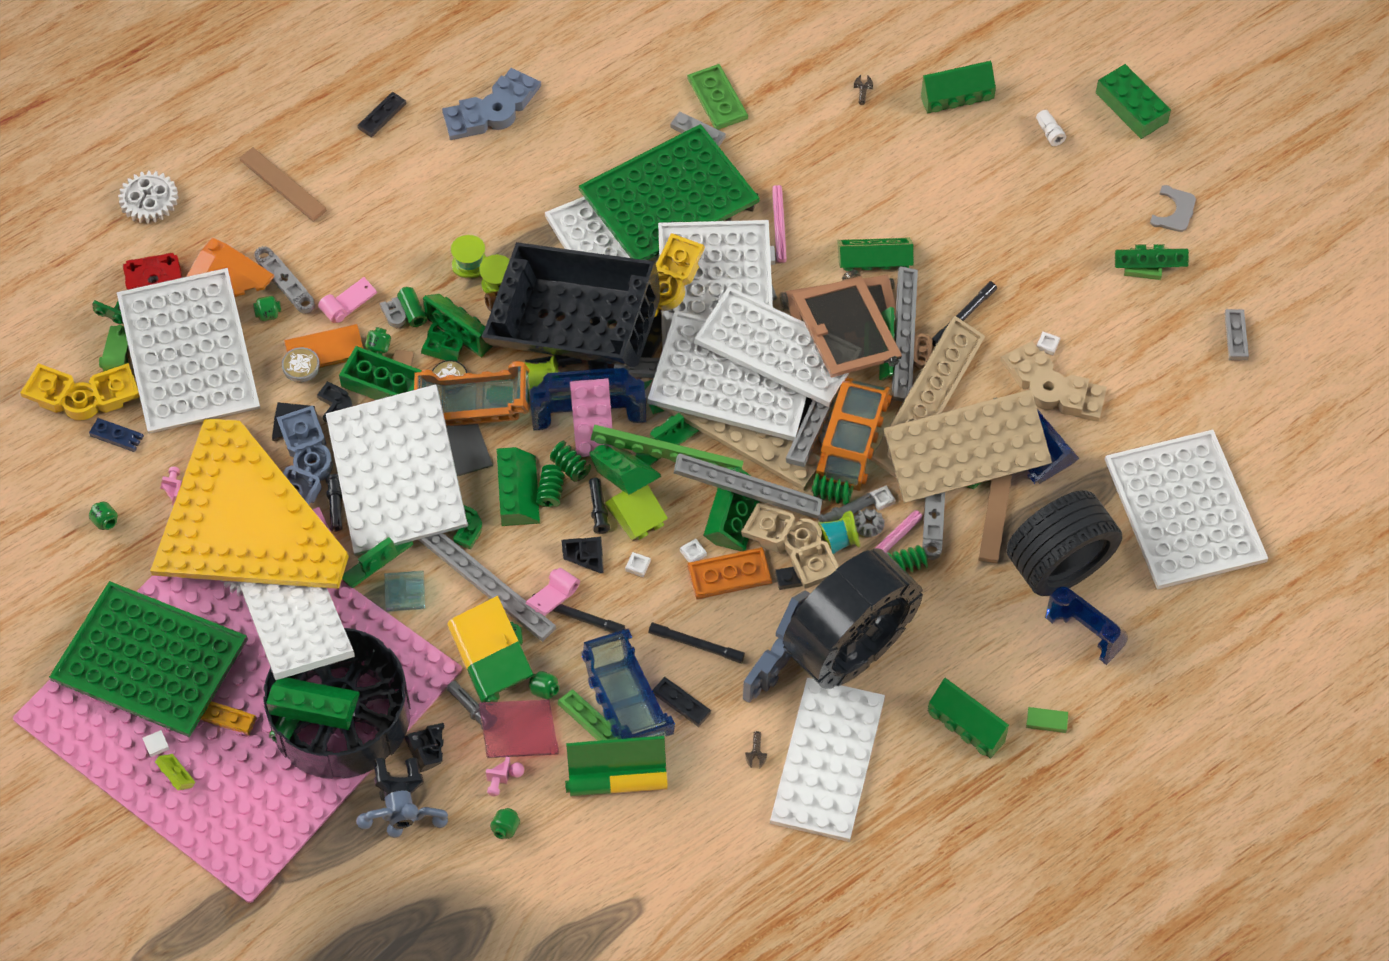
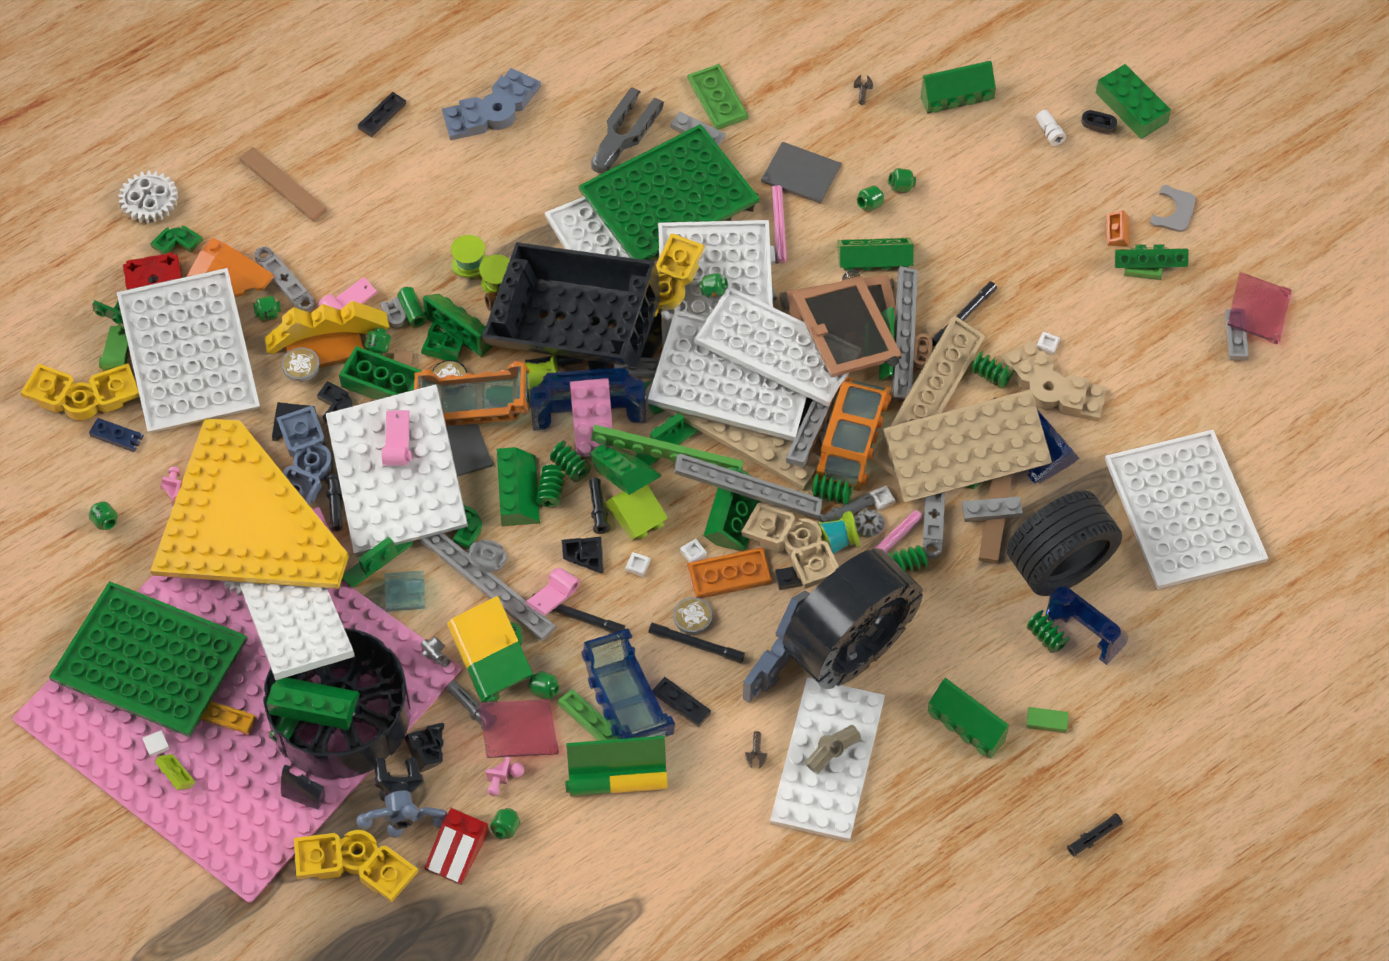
none -> green plate [150,225,203,254]
none -> yellow arch [265,300,389,355]
none -> black slope [281,765,325,810]
none -> yellow plate [294,830,419,903]
none -> bright pink door [382,410,412,466]
none -> flat silver plate [420,636,451,668]
none -> red slope [424,808,489,885]
none -> light grey tile [468,539,507,572]
none -> dark grey piece [591,87,664,173]
none -> tile [673,597,712,635]
none -> green head [699,273,728,298]
none -> dark grey piece [761,142,841,203]
none -> dark tan piece [805,725,861,775]
none -> green head [857,185,884,212]
none -> green head [888,168,916,193]
none -> light grey plate [962,496,1023,522]
none -> green piece [972,351,1014,389]
none -> green piece [1027,610,1070,653]
none -> black pin [1067,813,1123,857]
none -> black plate [1081,110,1117,133]
none -> orange slope [1107,210,1129,246]
none -> clear pink piece [1227,272,1292,344]

